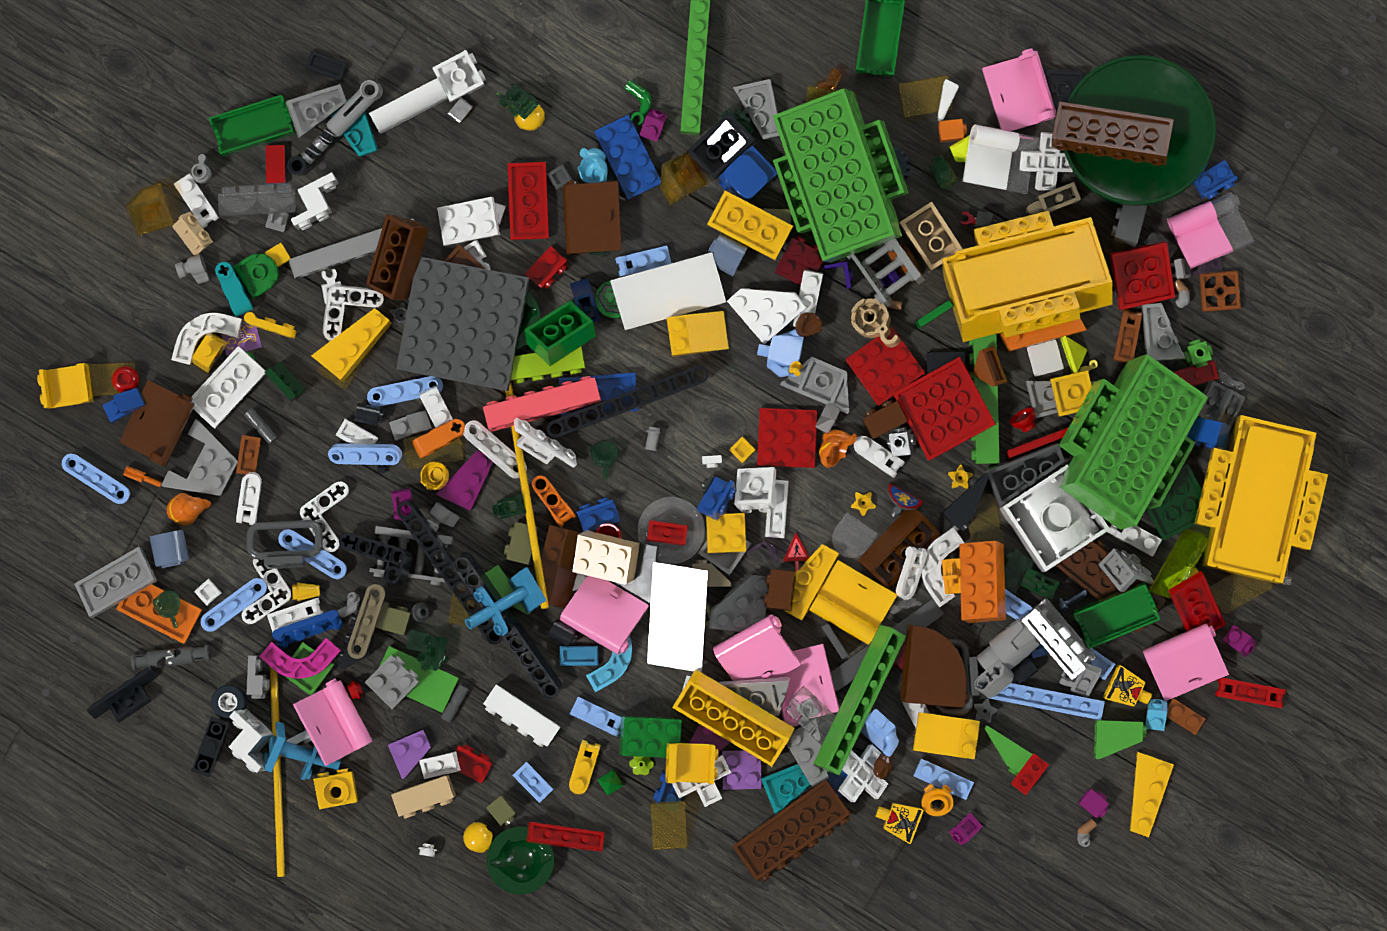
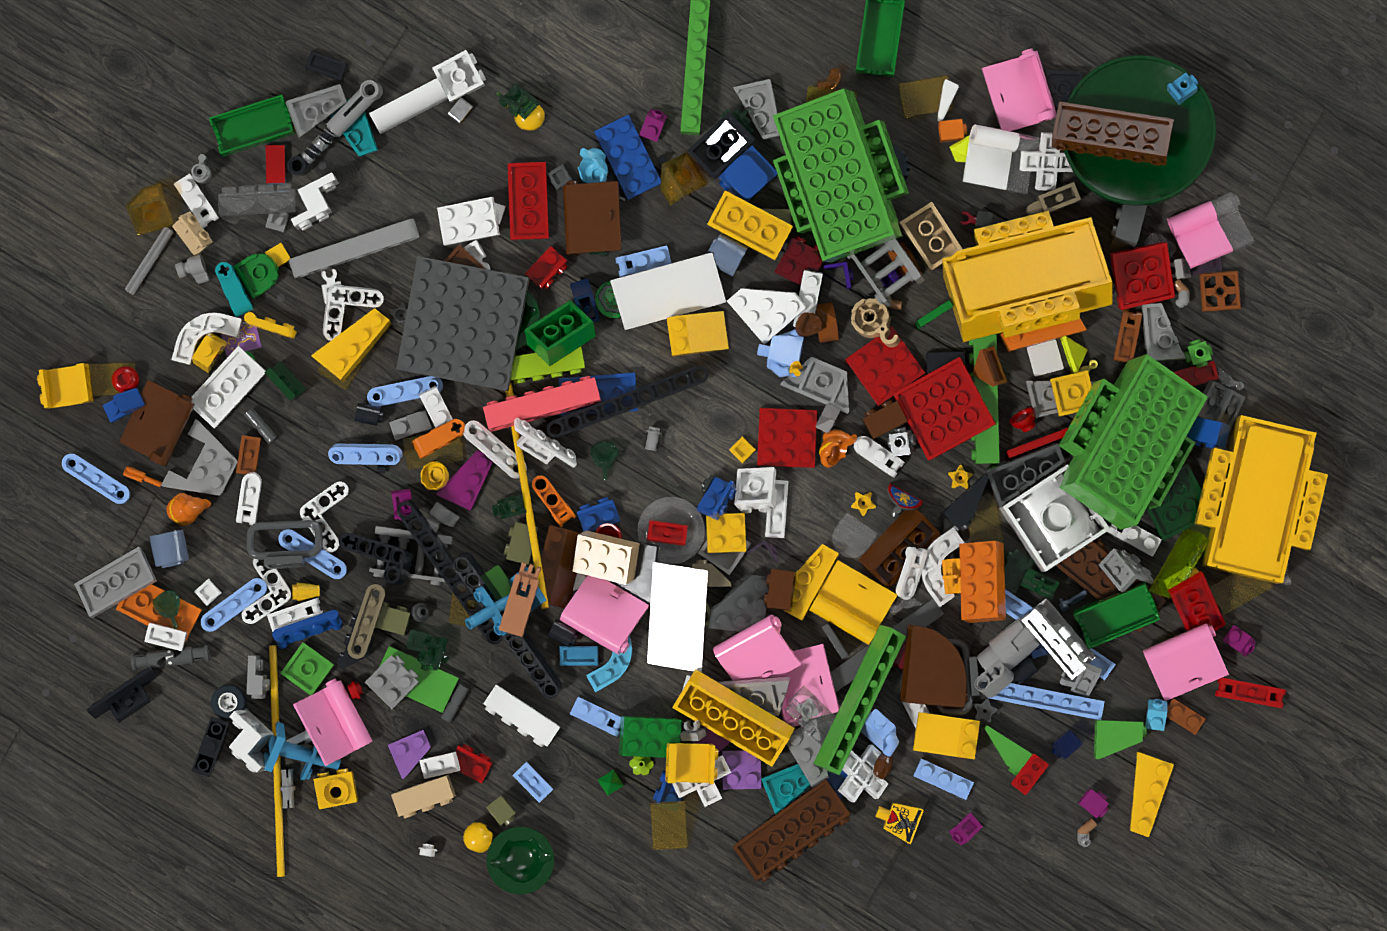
dark pink plate [259,638,341,678] -> none
white plate [336,419,379,444] -> none
light grey arm [337,592,360,618] -> none
reddish brown slope [366,214,429,300] -> none
red tile [527,822,605,852] -> none
yellow plate [569,739,601,794] -> none
green piece [624,80,652,126] -> none
white plate [702,455,722,468] -> none
piece [782,533,810,573] -> none
light orange piece [922,783,953,816] -> none
clear green hips [929,155,959,189] -> none
yellow torso [1102,665,1152,707] -> none
blue bracket [1193,160,1238,199] -> none
none -> light grey axle [125,227,173,295]
none -> white plate [144,623,187,651]
none -> light grey pin [280,769,296,808]
none -> nougat hinge [499,562,541,637]
none -> light grey tile [680,720,706,741]
none -> dark orange slope [815,302,839,343]
none -> clear blue brick [1051,729,1082,760]
none -> dark azure brick [1167,73,1198,105]

